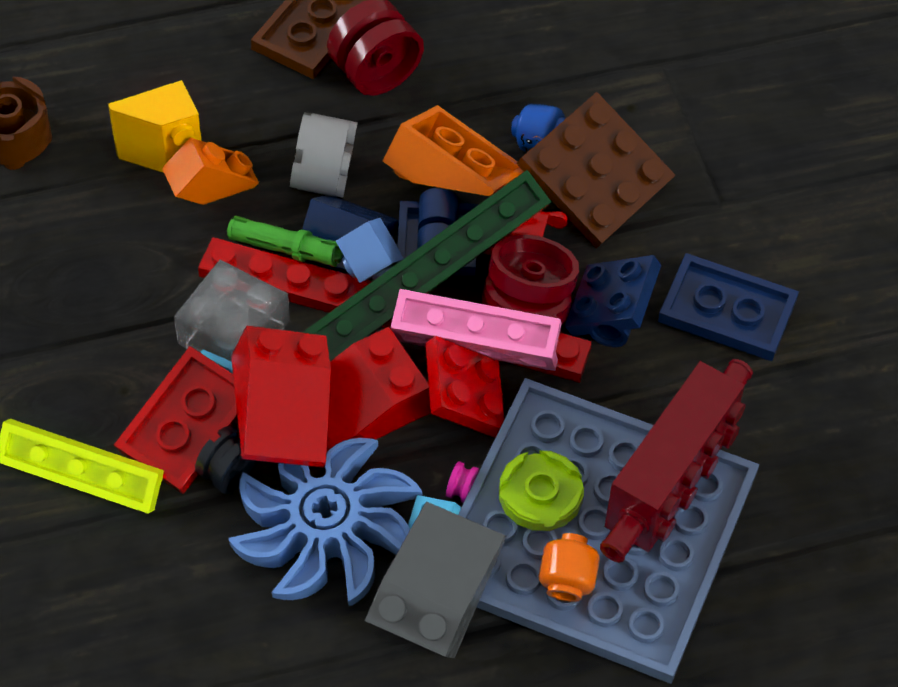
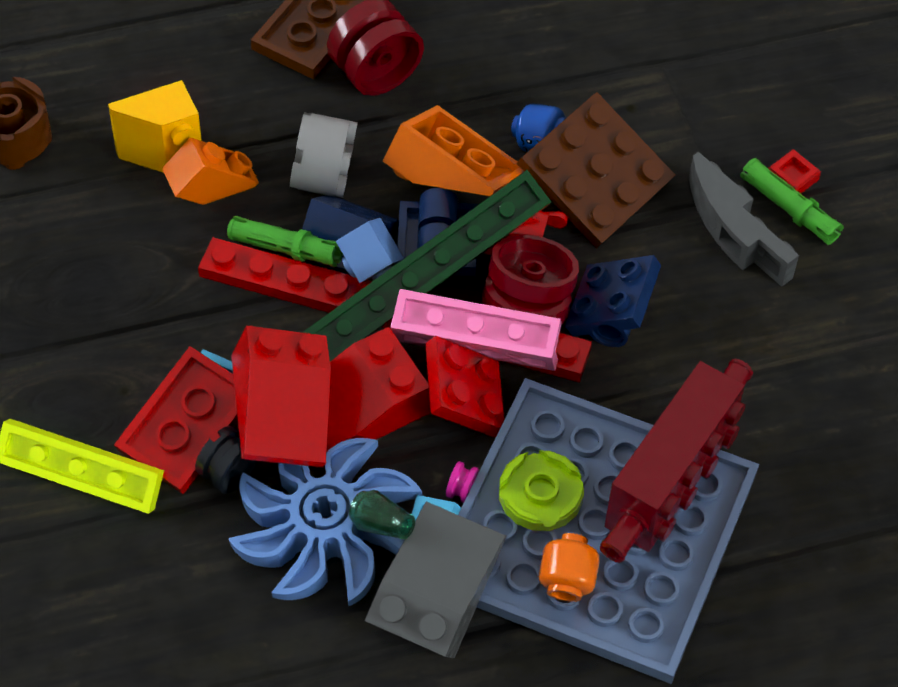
clear brick [174,259,290,361] -> none
dark blue plate [658,253,799,361] -> none
none -> clear green cone [349,490,415,540]
none -> dark grey slope [688,152,799,286]
none -> bright green pin [740,158,844,245]
none -> red tile [768,149,821,193]

